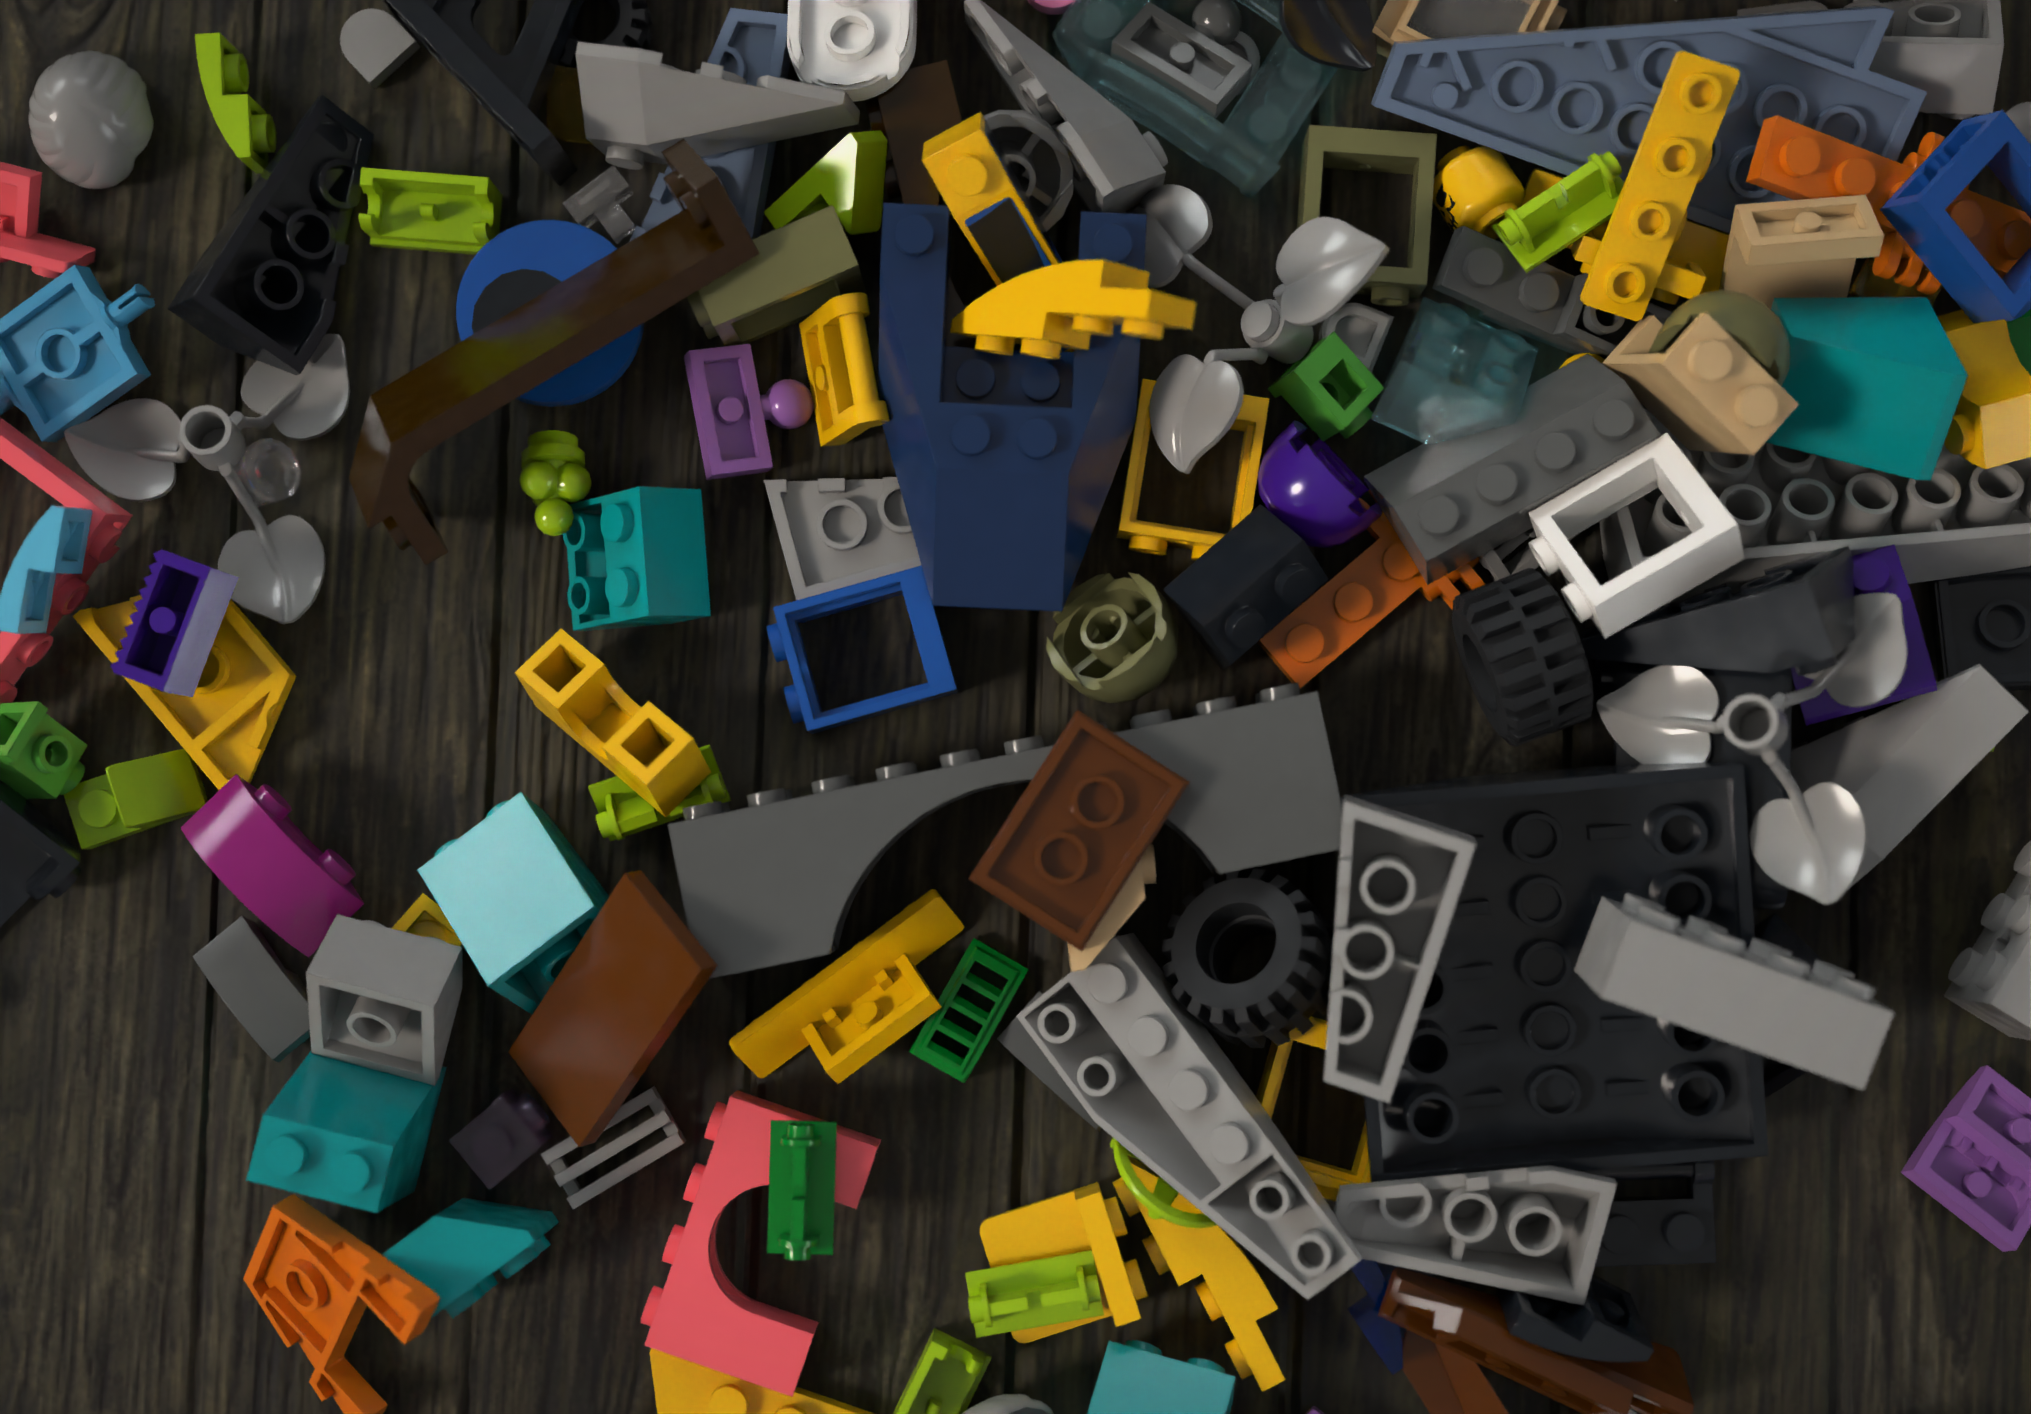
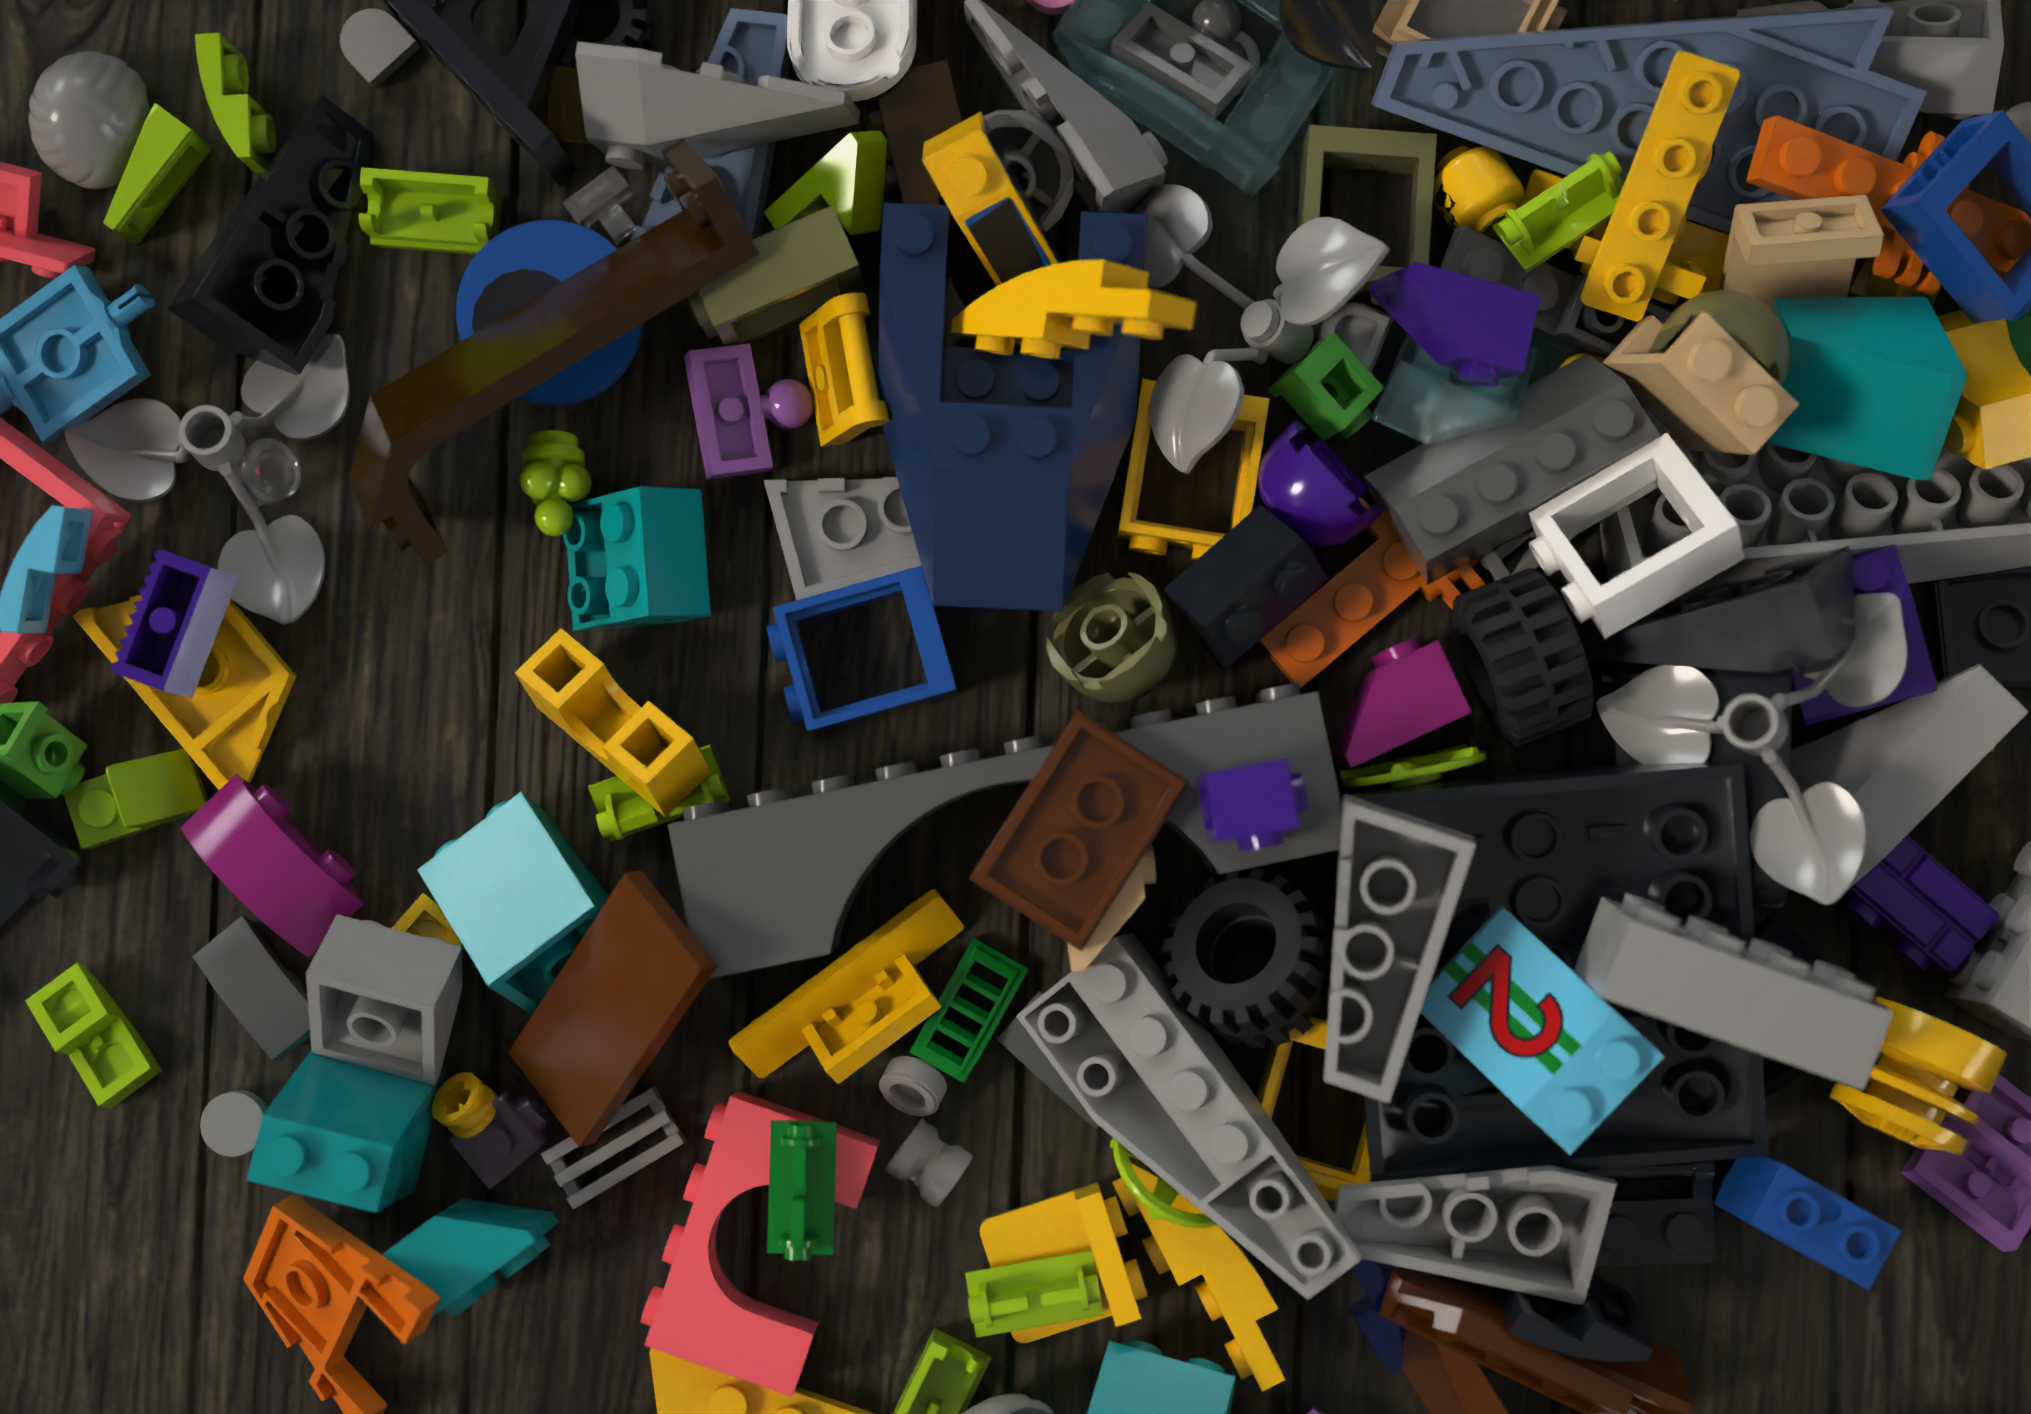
none -> lime slope [25,963,163,1109]
none -> lime slope [103,103,211,246]
none -> light grey tile [200,1090,268,1157]
none -> yellow bush [431,1072,498,1139]
none -> light grey tile [879,1056,947,1116]
none -> clear wheel [884,1118,974,1208]
none -> dark purple brick [1195,759,1308,851]
none -> magenta slope [1332,636,1471,771]
none -> lime wheel [1339,744,1486,788]
none -> dark purple slope [1370,262,1541,387]
none -> medium azure slope [1420,905,1665,1155]
none -> blue window [1713,1156,1901,1290]
none -> yellow wheel [1829,997,2007,1157]
none -> dark purple brick [1843,836,1999,973]

